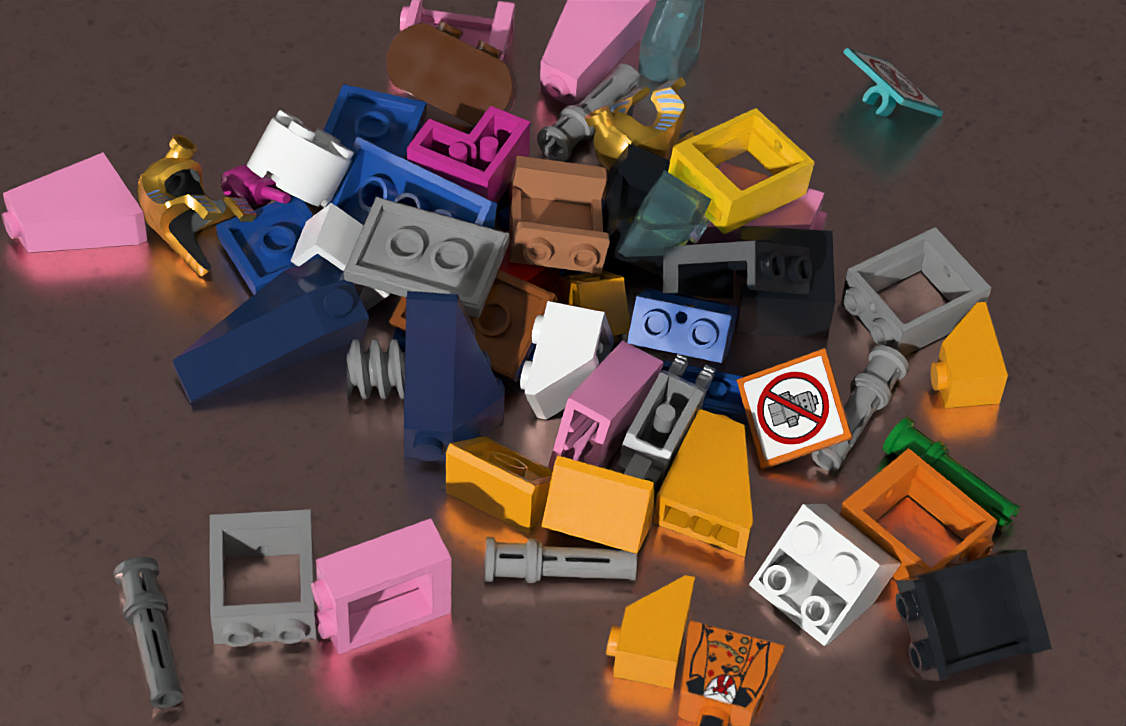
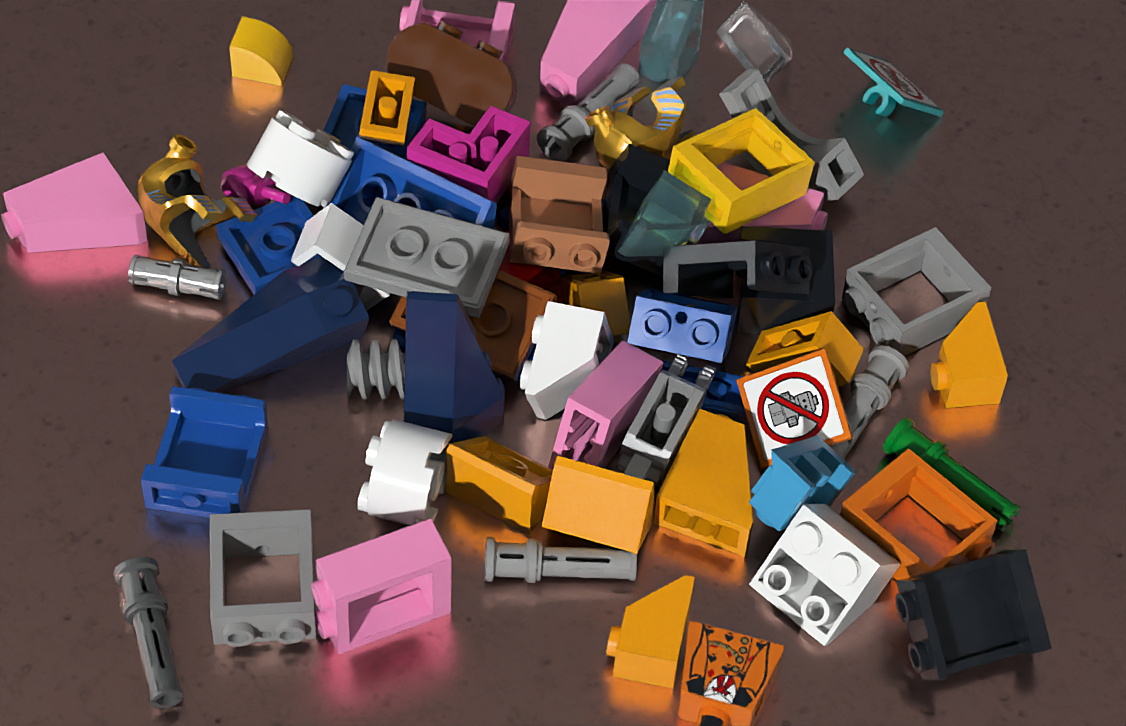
none -> light grey pin [128,254,226,300]
none -> blue panel [141,386,269,518]
none -> yellow brick [229,16,294,86]
none -> white brick [358,419,452,526]
none -> light orange slope [359,70,415,147]
none -> clear slope [716,1,793,85]
none -> light grey arch [719,68,864,201]
none -> light orange slope [746,311,864,387]
none -> dark azure window [749,435,856,531]

